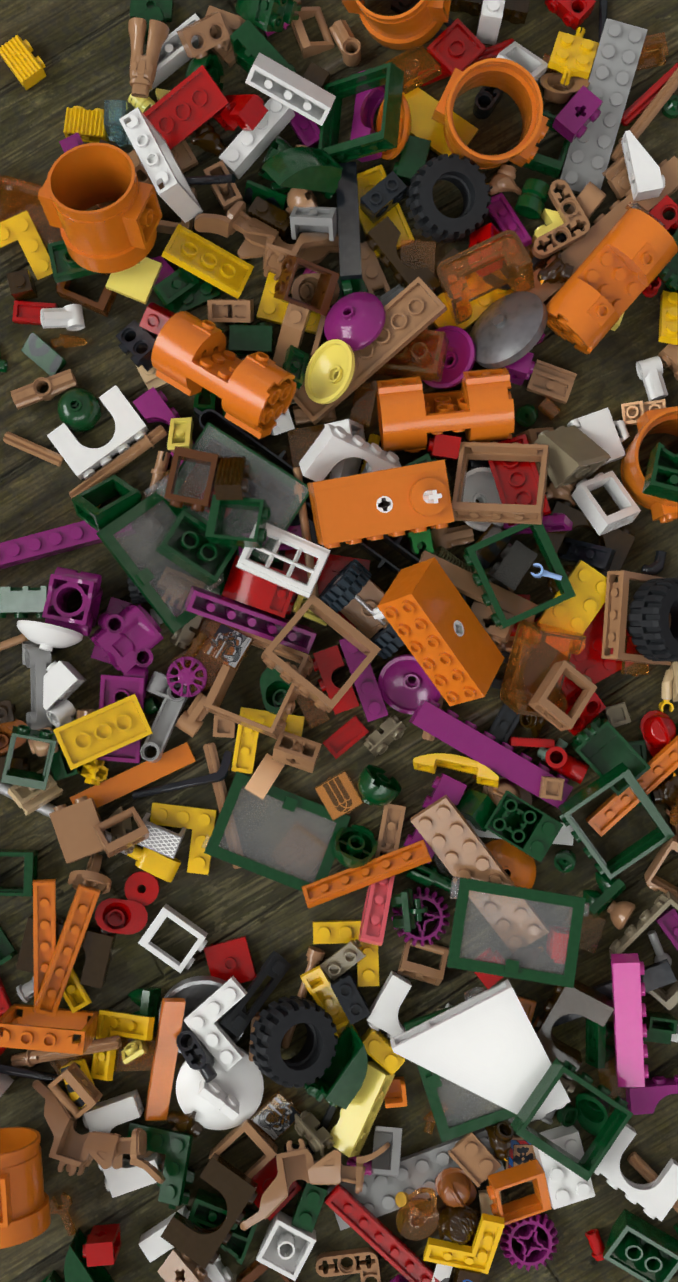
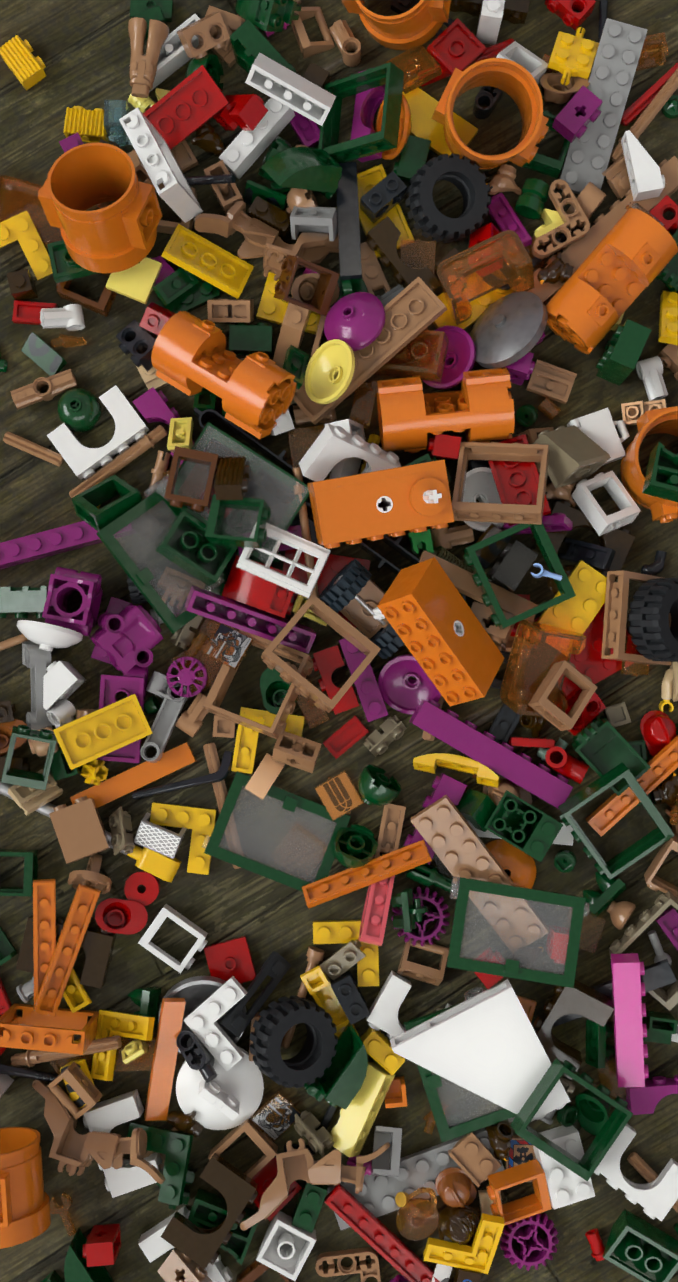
medium nougat tile [93,806,149,858] -> none
medium nougat tile [539,776,565,801] -> none
red pin [642,277,662,298] -> none
none -> dark green brick [596,319,651,386]

